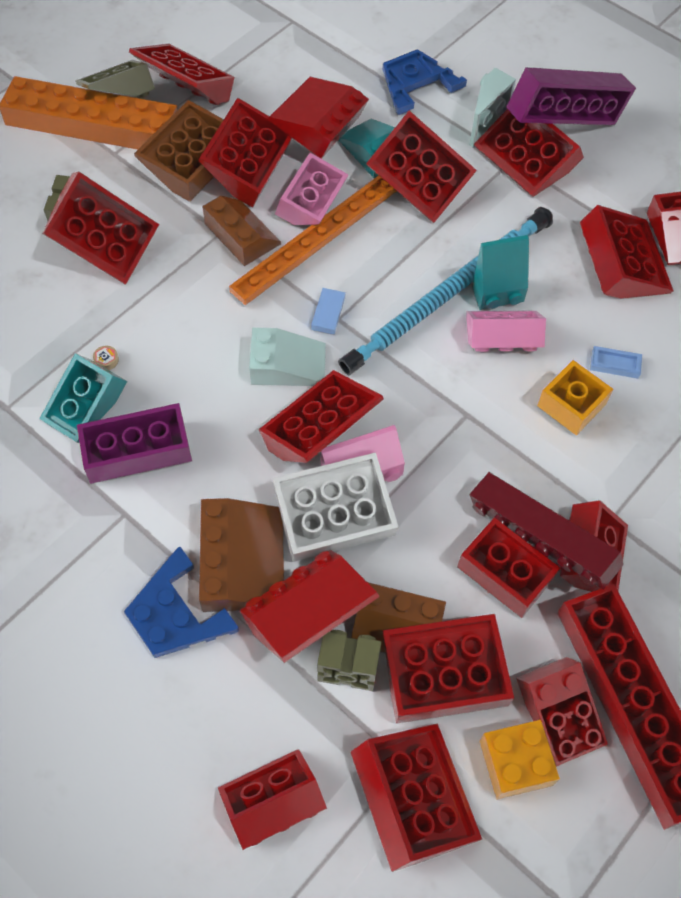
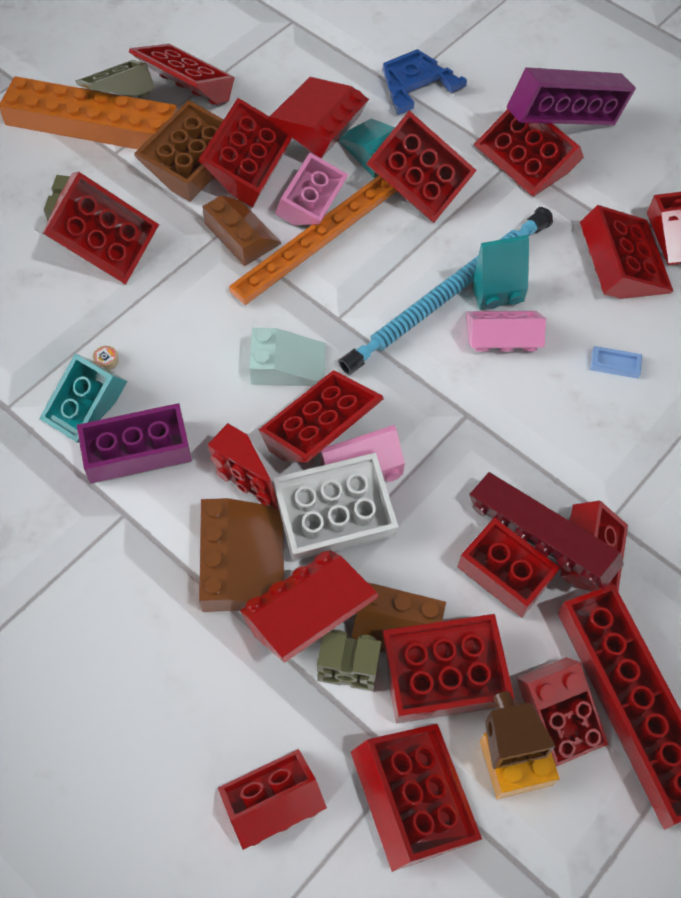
blue wing [124,547,239,658] -> none
light blue tile [311,288,346,335] -> none
light aqua slope [470,68,516,147] -> none
light orange brick [537,360,613,436] -> none
none -> red slope [207,423,279,510]
none -> reddish brown torso [485,691,555,770]

